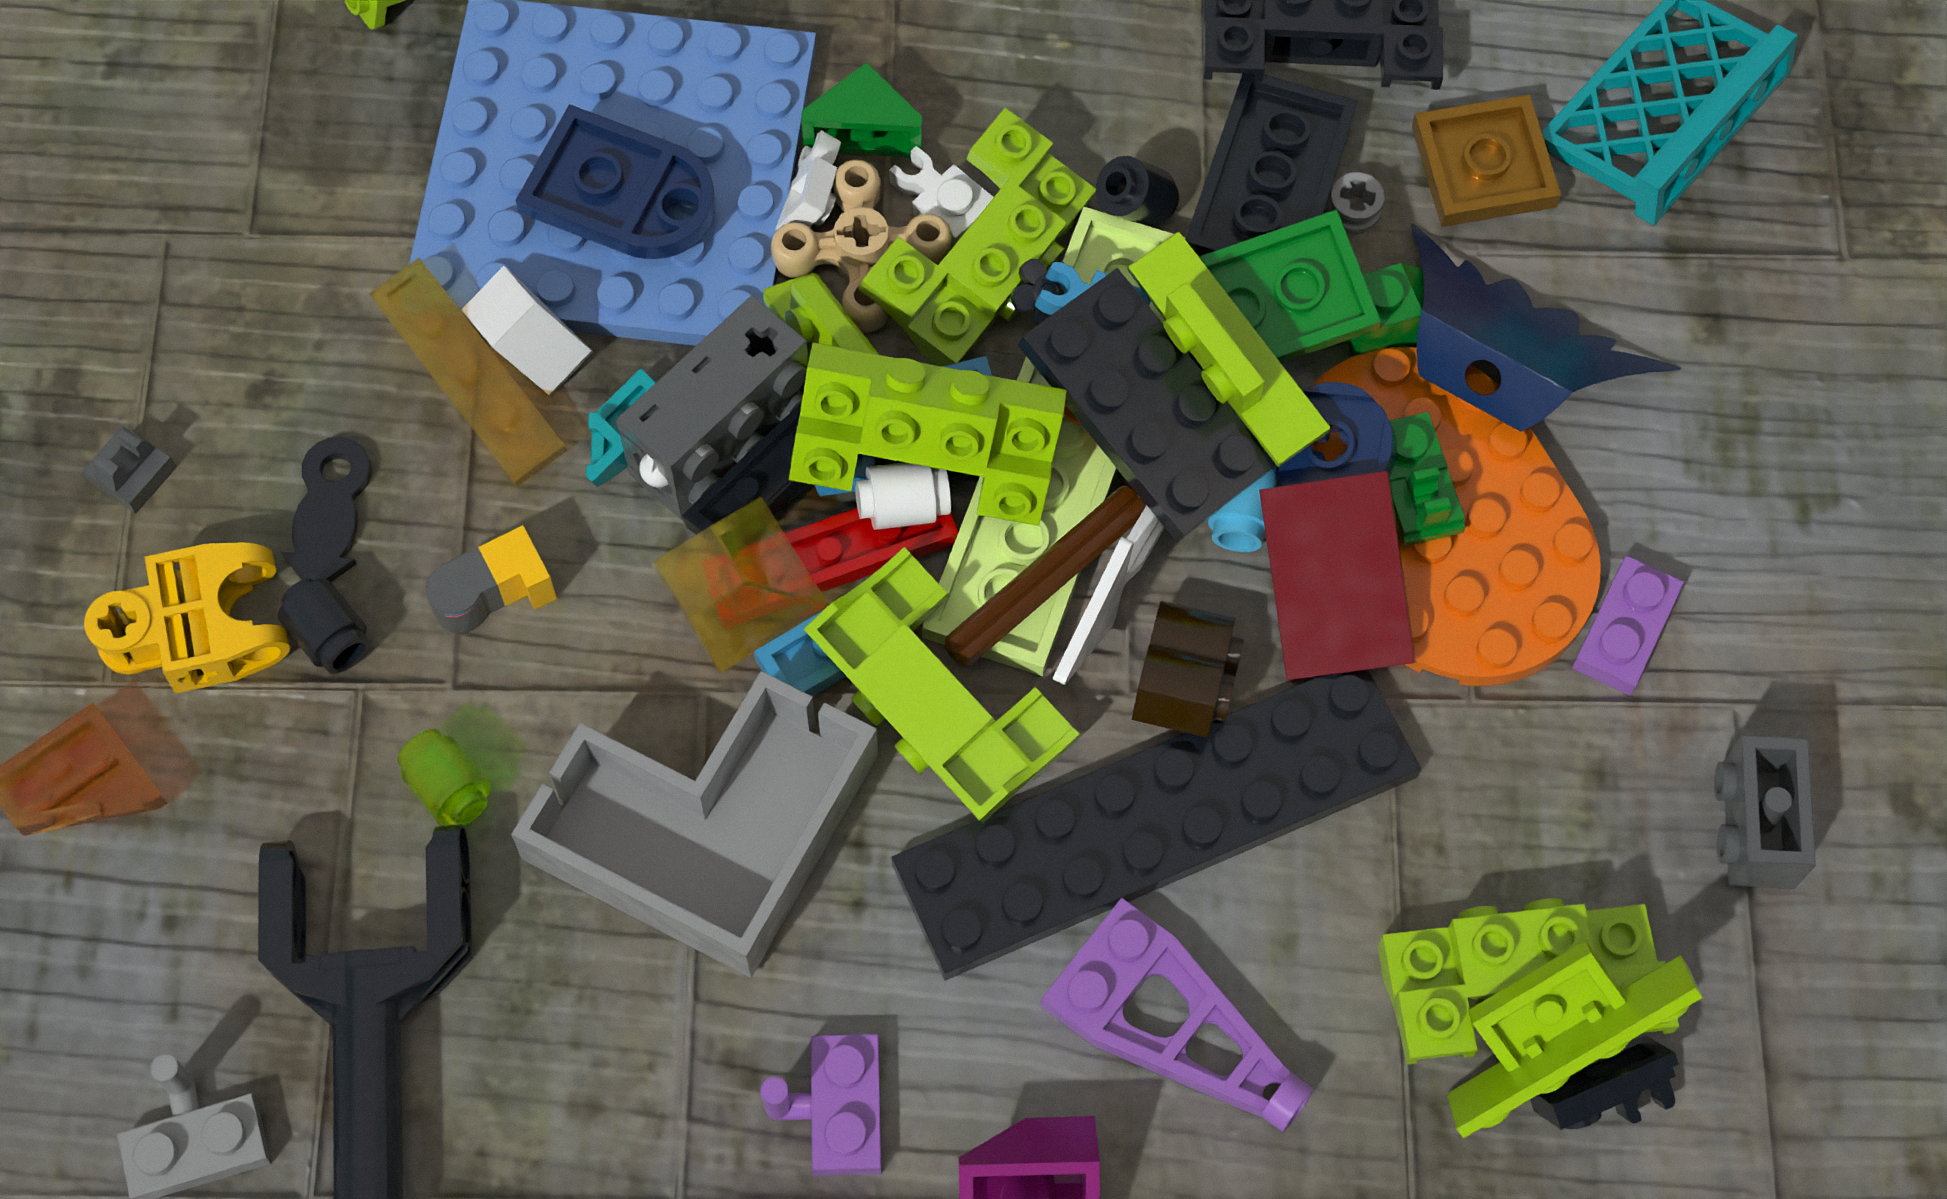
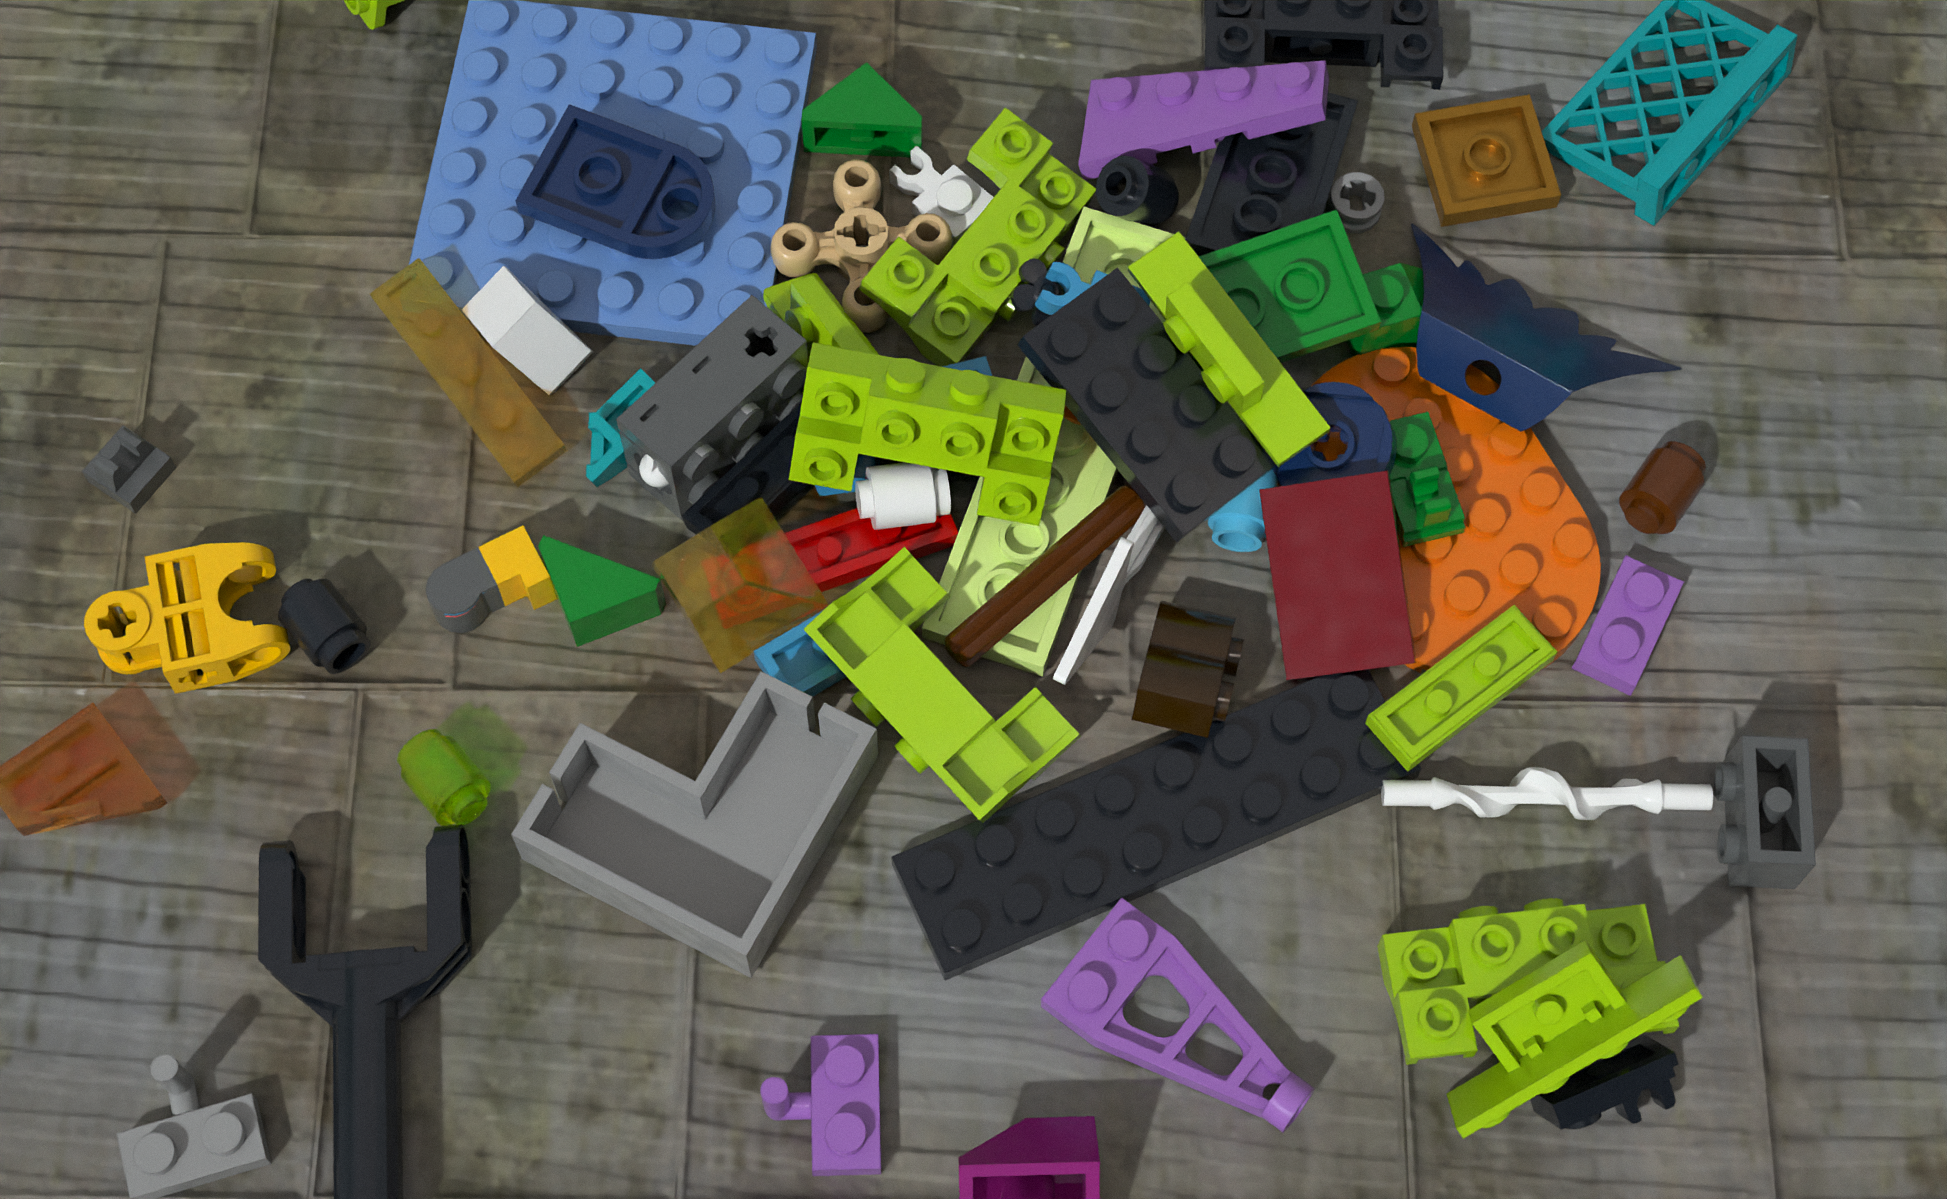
black brick [280,437,371,582] -> none
white plate [775,130,841,230] -> none
none -> green slope [538,535,666,647]
none -> medium lavender wing [1078,60,1329,181]
none -> lime tile [1365,605,1557,771]
none -> white piece [1381,767,1713,820]
none -> reddish brown brick [1619,441,1706,534]

